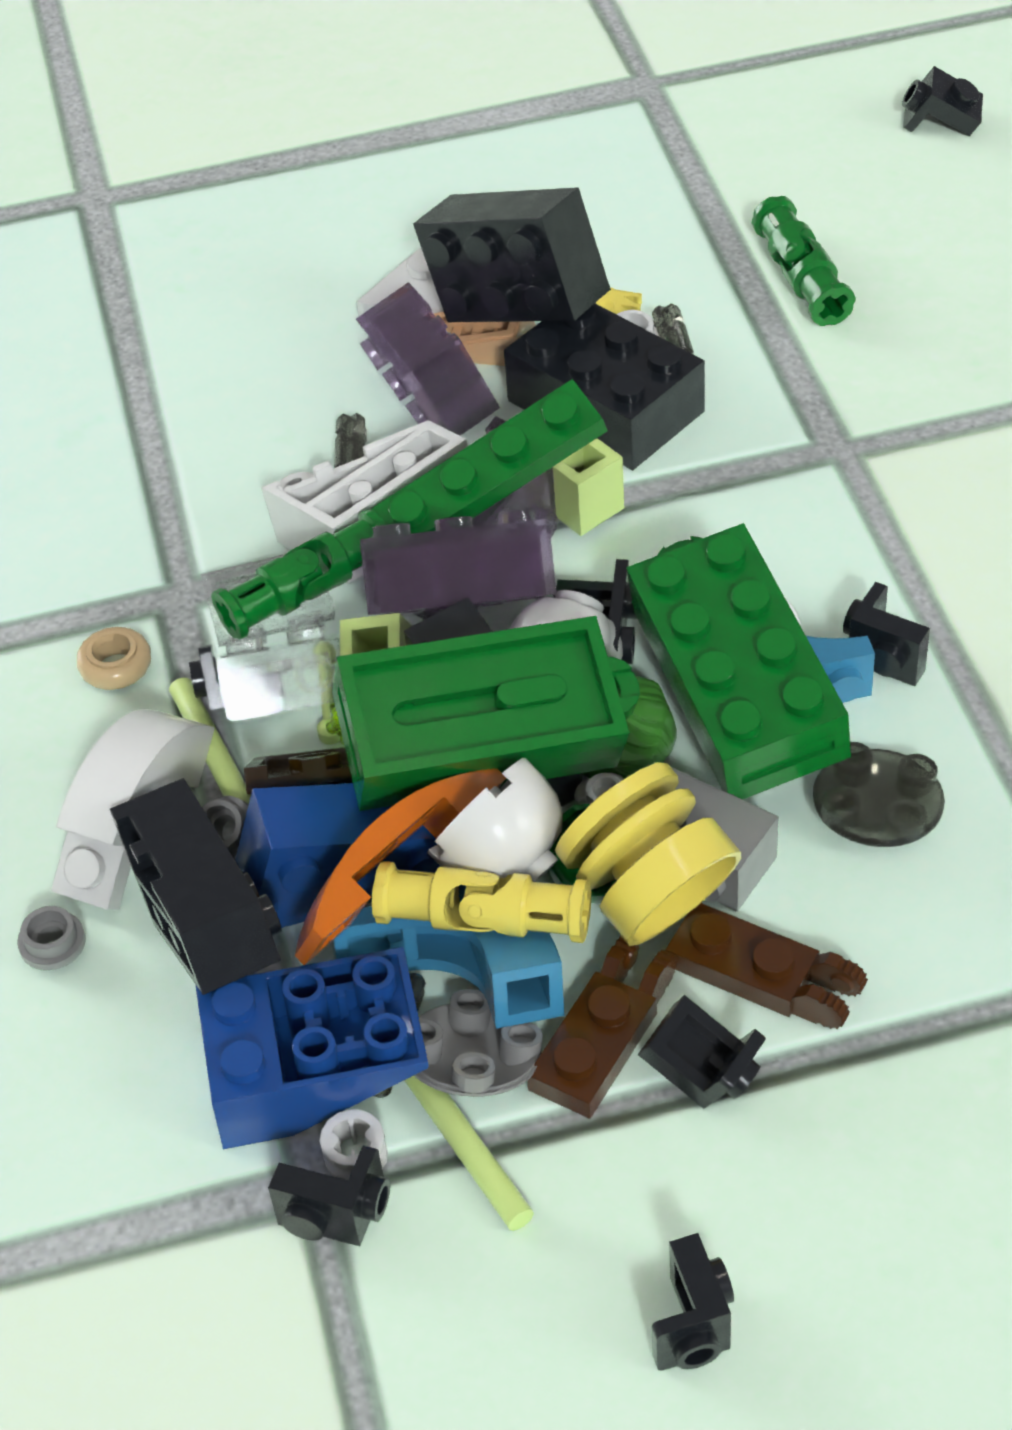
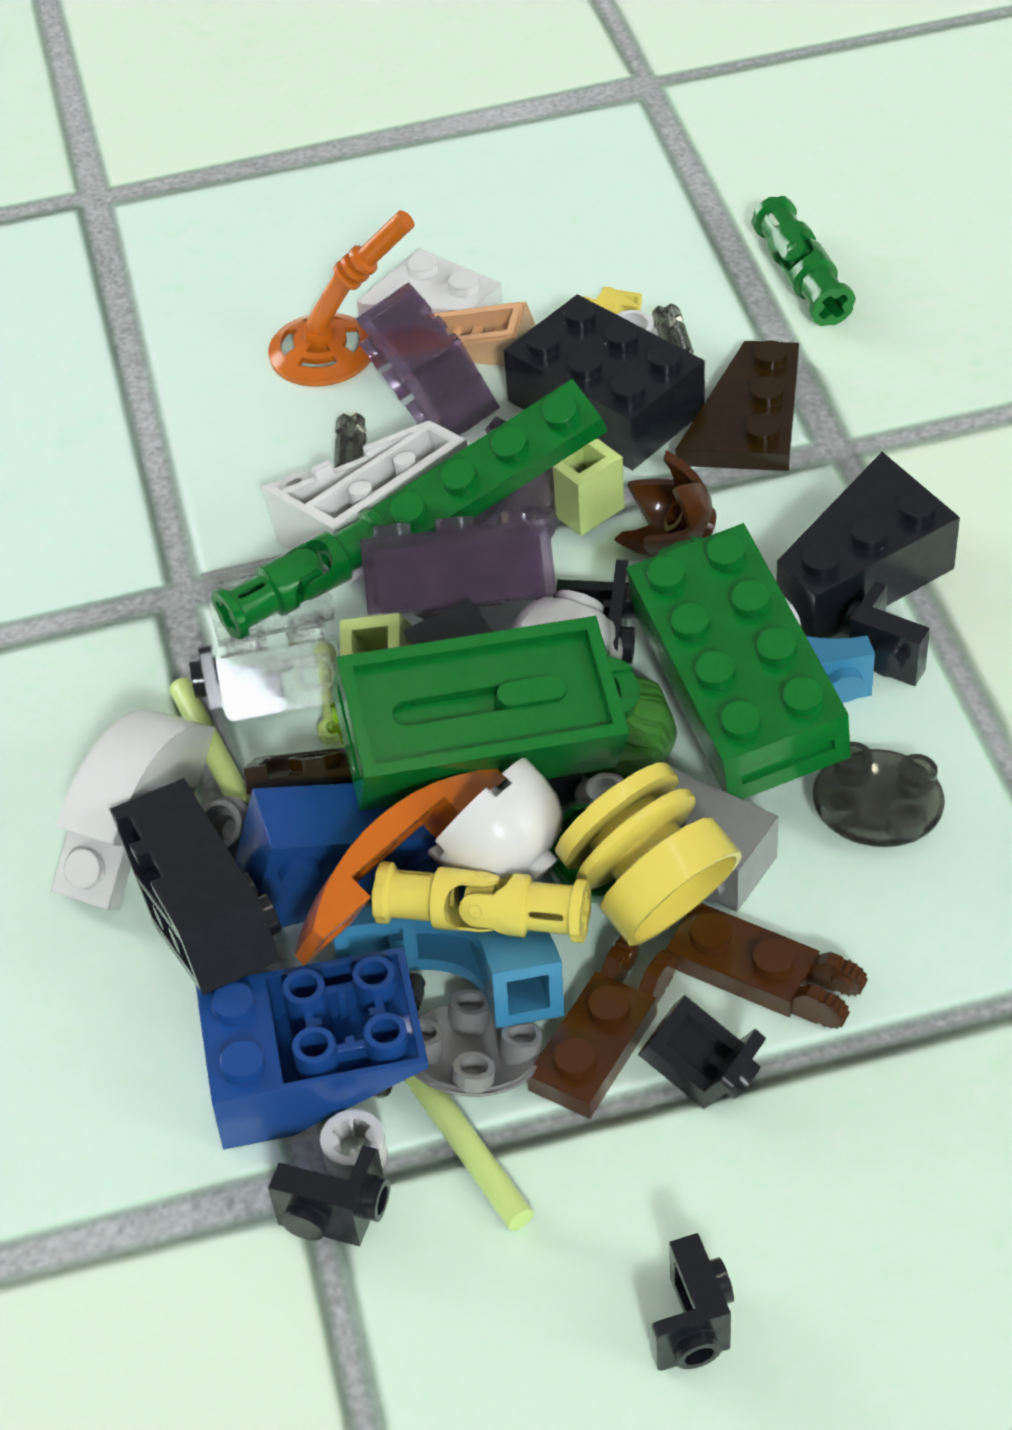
light grey plate [17,906,86,970] -> none
tan piece [77,627,151,690] -> none
black brick [413,187,611,322] -> none
black bracket [902,66,983,137] -> none
none -> orange dish [268,210,415,387]
none -> reddish brown piece [614,450,717,557]
none -> dark brown wing [675,340,799,471]
none -> black wedge [776,452,960,638]

